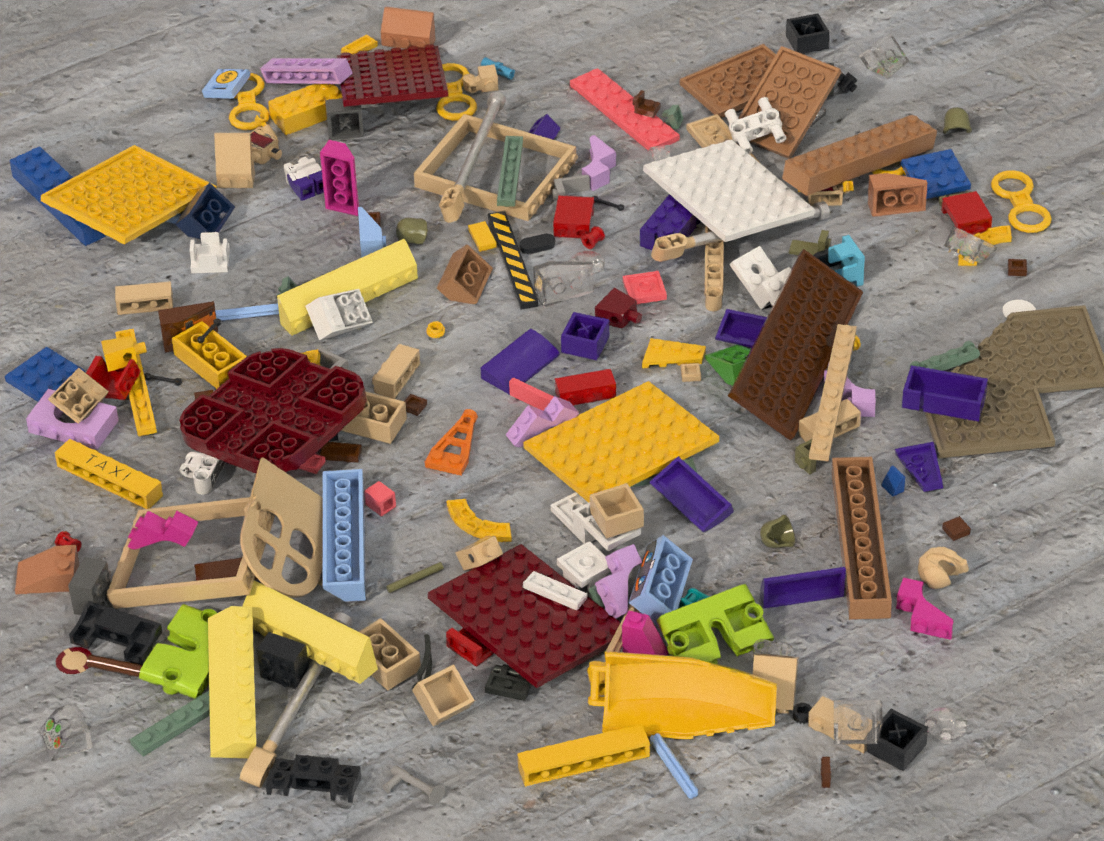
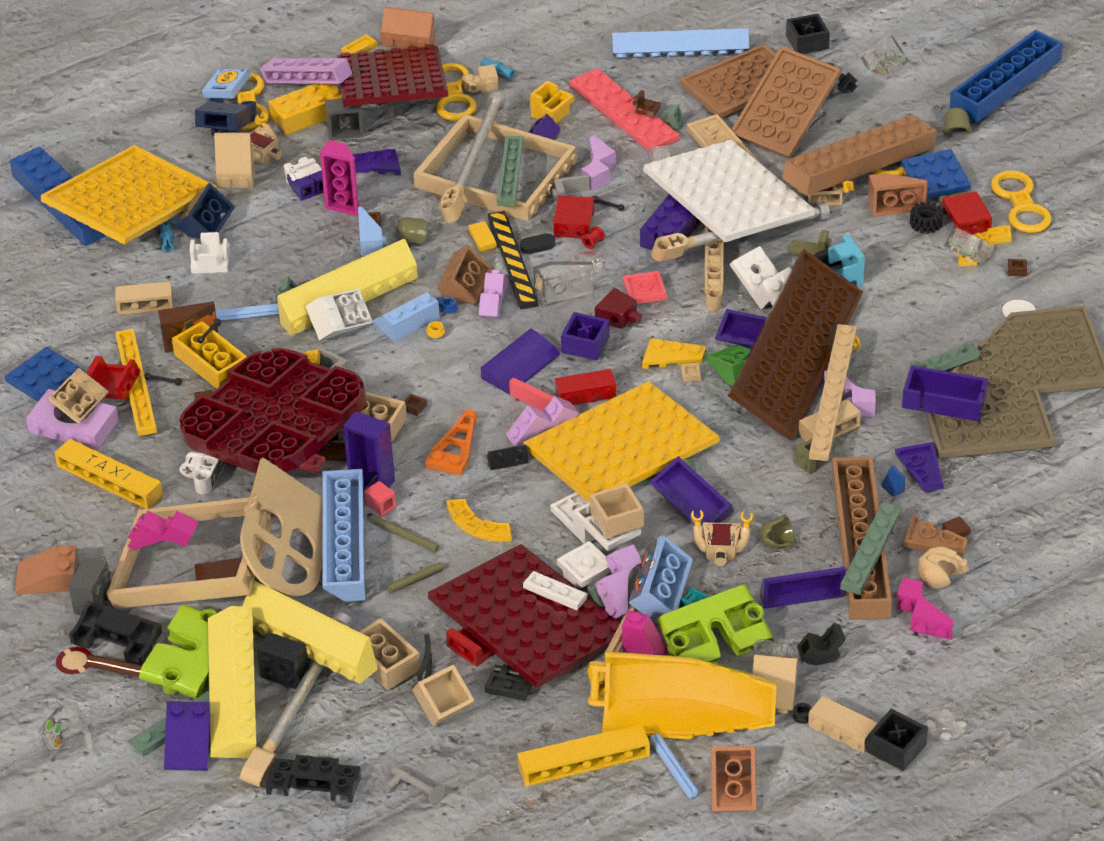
red bush [55,531,82,552] -> none
yellow torso [101,336,147,372] -> none
tan brick [372,344,420,399] -> none
tan torso [455,536,503,571] -> none
white piece [725,97,786,154] -> none
reddish brown tile [821,757,831,788] -> none
clear slope [834,700,882,744] -> none
none -> dark azure pin [160,221,174,252]
none -> dark purple slope [164,701,210,771]
none -> dark blue piece [195,98,257,136]
none -> dark purple piece [343,411,395,489]
none -> dark purple wing [352,149,401,175]
none -> olive bar [369,515,439,553]
none -> light blue slope [372,292,440,342]
none -> blue plate [435,297,459,314]
none -> lavender arch [479,270,509,318]
none -> black hinge [487,444,529,470]
none -> yellow plate [530,81,574,123]
none -> light blue slope [612,28,749,58]
none -> tan torso [691,510,754,566]
none -> nougat slope [711,746,757,812]
none -> pearl dark grey brick [797,623,846,665]
none -> sand green plate [840,502,902,595]
none -> medium nougat wing [903,514,968,559]
none -> black tyre [910,202,943,234]
none -> blue brick [949,30,1063,122]

